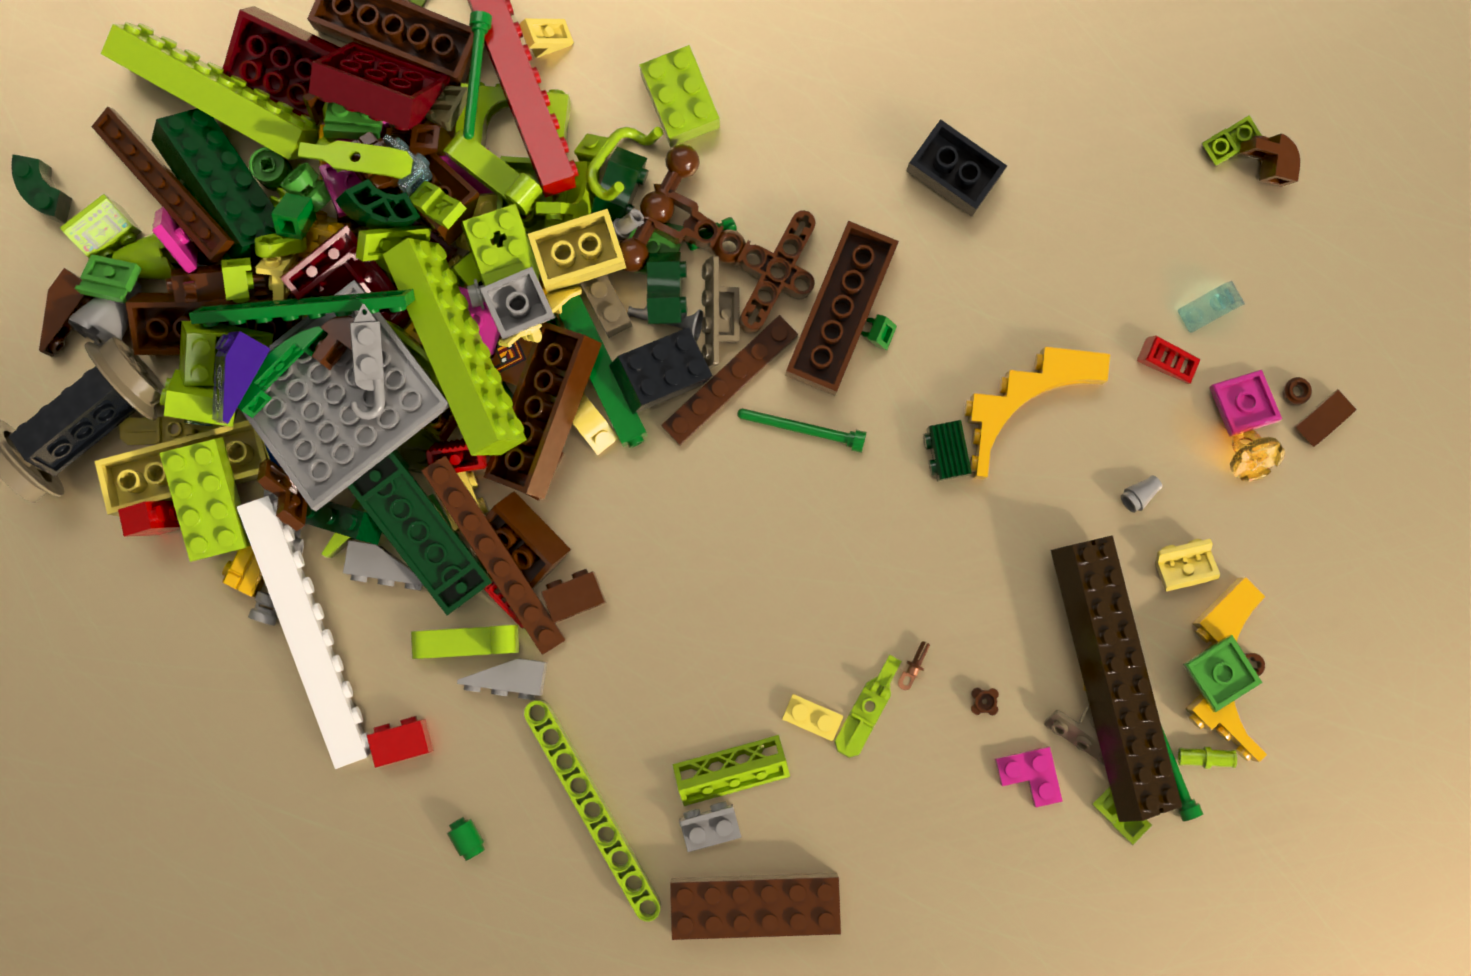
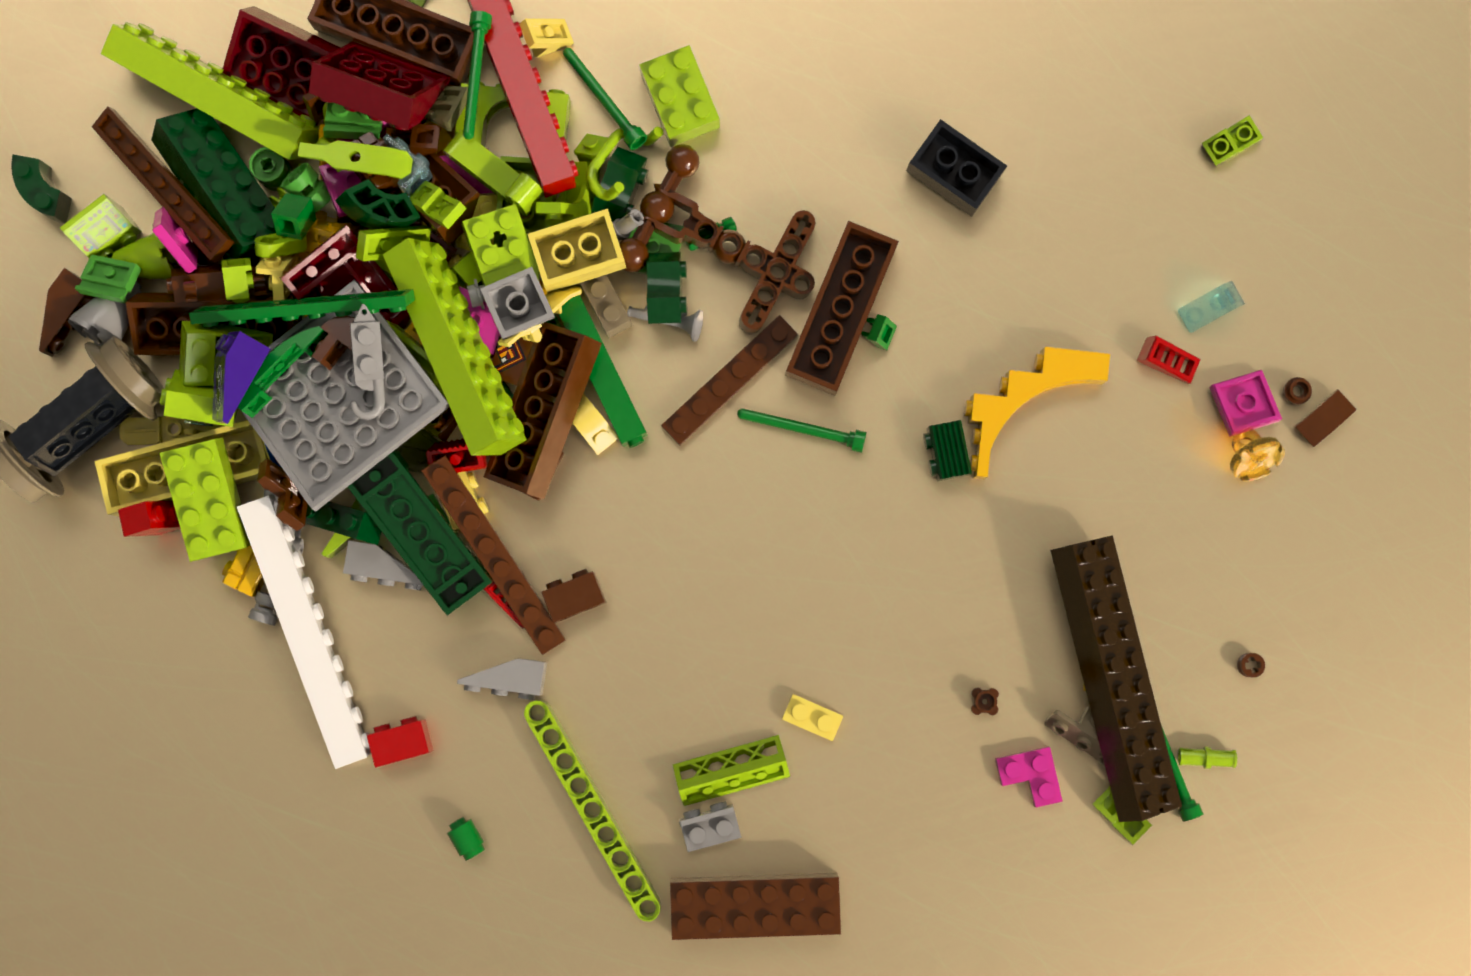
lime beam [411,625,519,659] -> none
reddish brown slope [486,491,571,589] -> none
black brick [609,327,713,414] -> none
dark tan bracket [702,256,740,368] -> none
lime piece [835,655,902,758] -> none
piece [898,641,930,690] -> none
light grey cone [1121,475,1163,513] -> none
light yellow bracket [1155,539,1220,591] -> none
bright green plate [1183,635,1263,712] -> none
yellow arch [1185,577,1267,762] -> none
reddish brown brick [1239,133,1300,187] -> none
none -> green piece [563,47,648,150]

